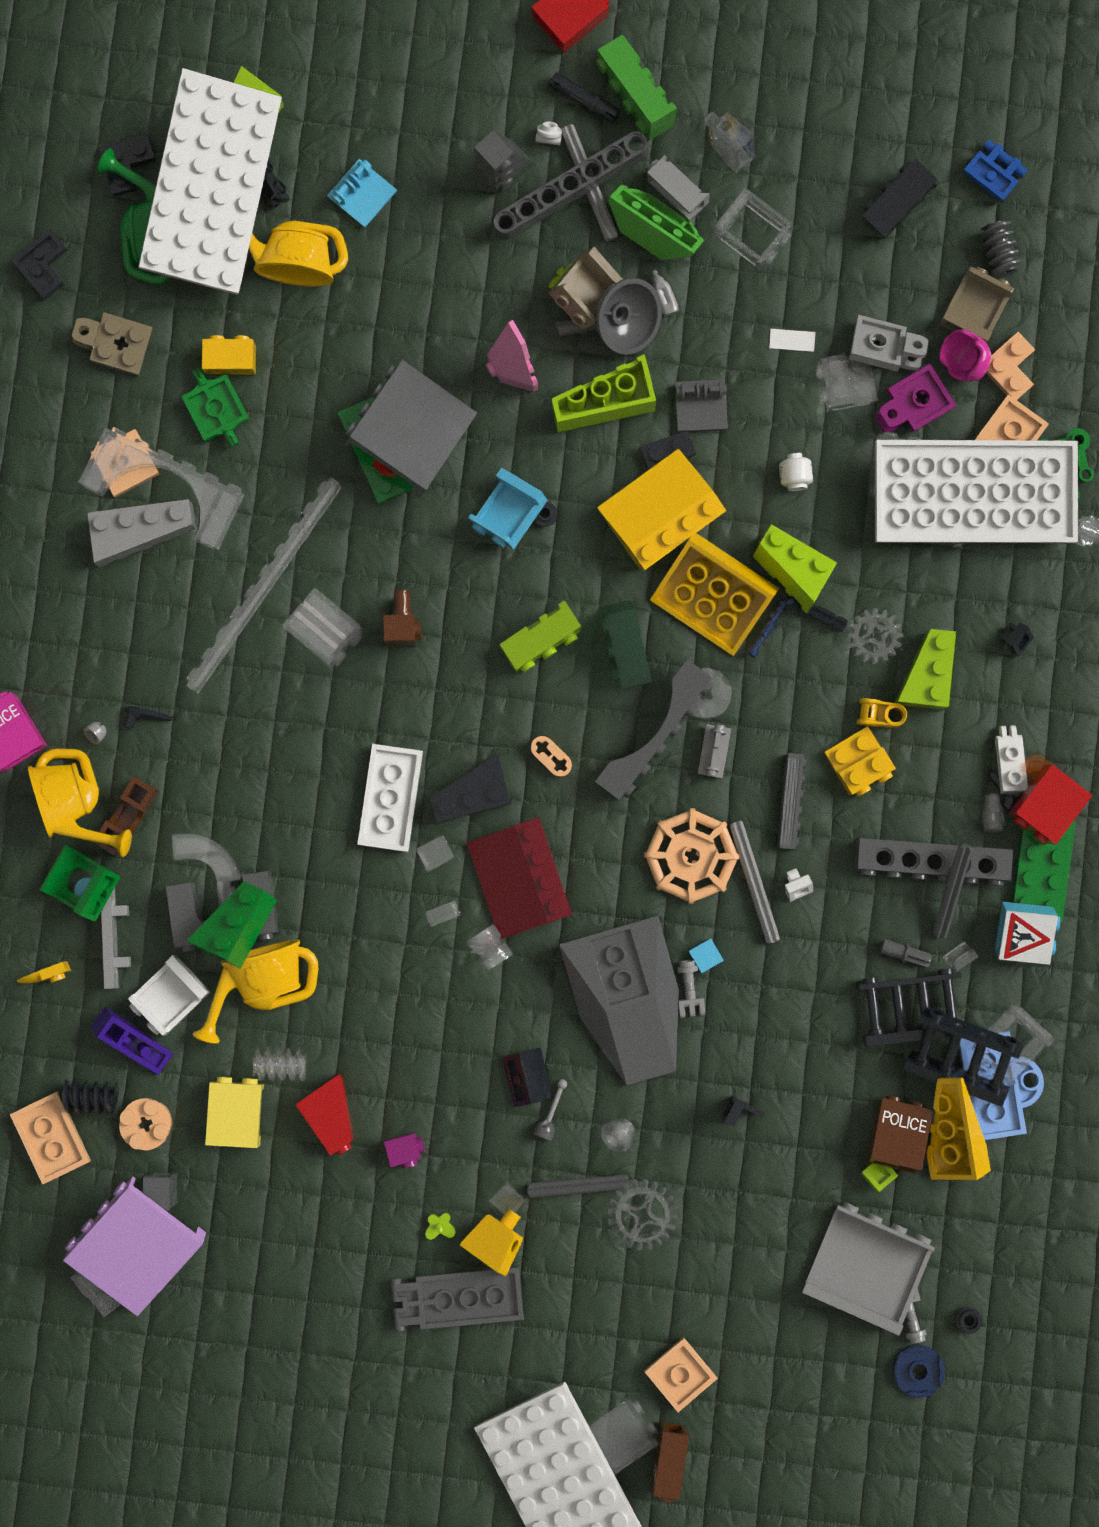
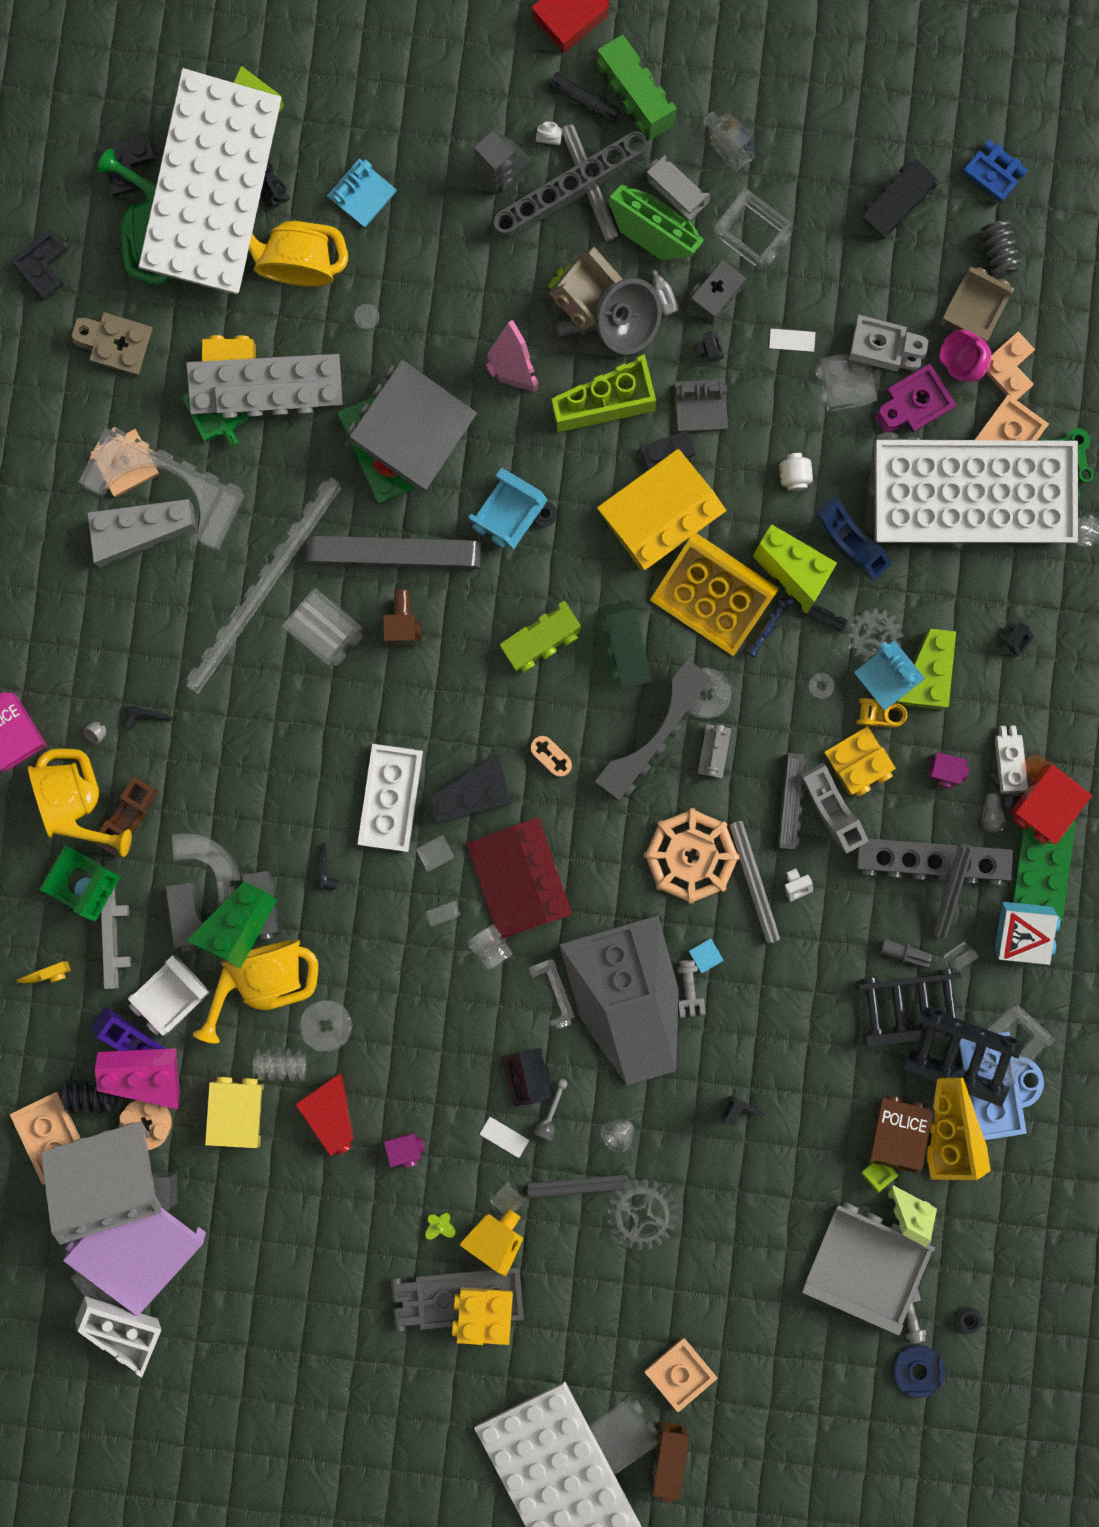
none -> light grey panel [41,1121,162,1245]
none -> white wedge [75,1296,161,1378]
none -> dark pink wedge [95,1048,180,1109]
none -> light grey plate [186,354,343,418]
none -> clear plate [301,1000,352,1051]
none -> dark grey beam [306,536,481,569]
none -> black bar [316,843,339,891]
none -> clear plate [354,304,379,329]
none -> yellow plate [452,1287,513,1345]
none -> white sticker [479,1117,529,1158]
none -> clear panel [528,958,574,1029]
none -> dark grey brick [690,260,747,323]
none -> black tile [694,331,725,362]
none -> light grey arch [801,763,869,853]
none -> clear plate [809,673,834,699]
none -> dark blue arch [815,496,892,581]
none -> medium azure hinge [854,641,925,711]
none -> yellowish green wing [888,1185,937,1247]
none -> magenta brick [927,752,969,789]

